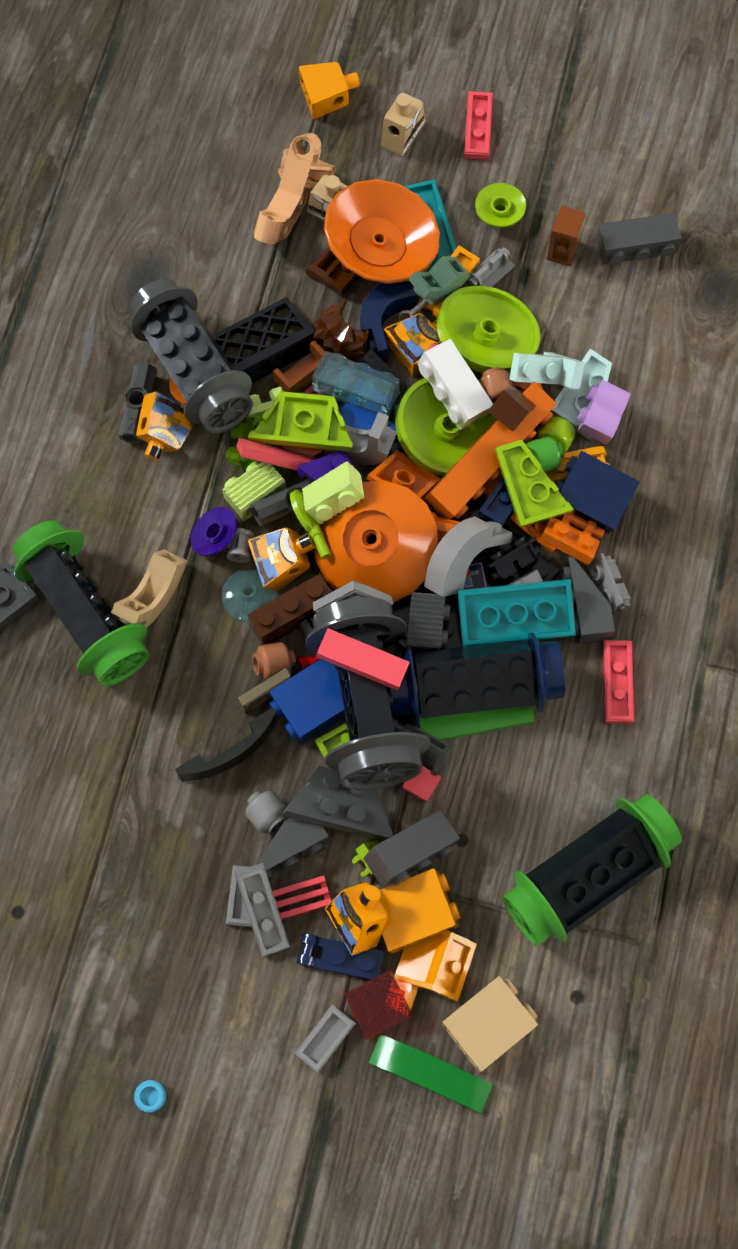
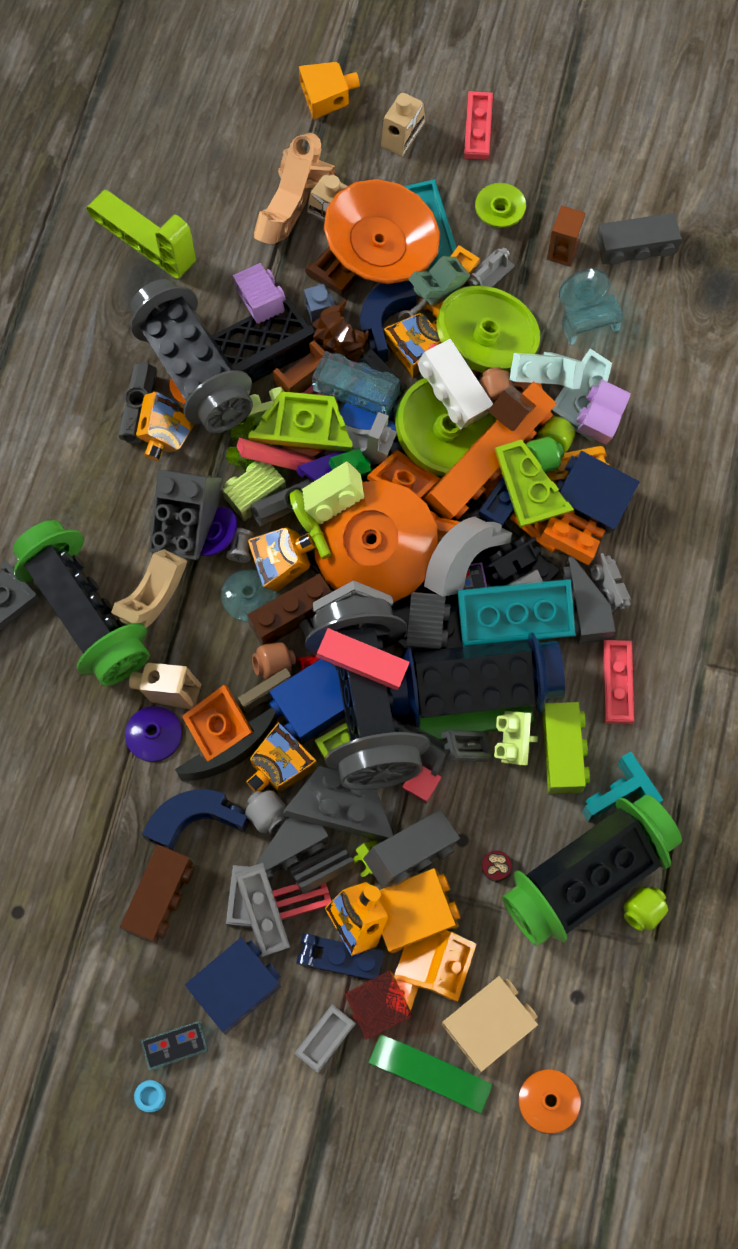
none -> lime beam [86,190,196,279]
none -> reddish brown brick [120,844,194,945]
none -> dark purple dish [125,706,182,762]
none -> tan torso [129,663,202,710]
none -> tile [141,1021,208,1071]
none -> dark blue arch [142,789,249,850]
none -> dark grey slope [149,470,222,560]
none -> orange slope [182,685,253,762]
none -> dark blue brick [185,937,281,1035]
none -> lavender brick [232,263,286,324]
none -> torso [246,723,317,793]
none -> dark grey tile [289,842,355,894]
none -> sand blue brick [304,284,335,327]
none -> green bracket [329,448,372,482]
none -> dark grey tile [441,730,492,762]
none -> tile [482,851,512,882]
none -> yellowish green hips [494,711,538,765]
none -> orange dish [519,1069,580,1134]
none -> lime brick [542,702,590,794]
none -> clear light blue dish [559,269,610,308]
none -> clear light blue panel [561,294,623,345]
none -> teal bracket [582,752,663,822]
none -> lime head [623,886,668,931]

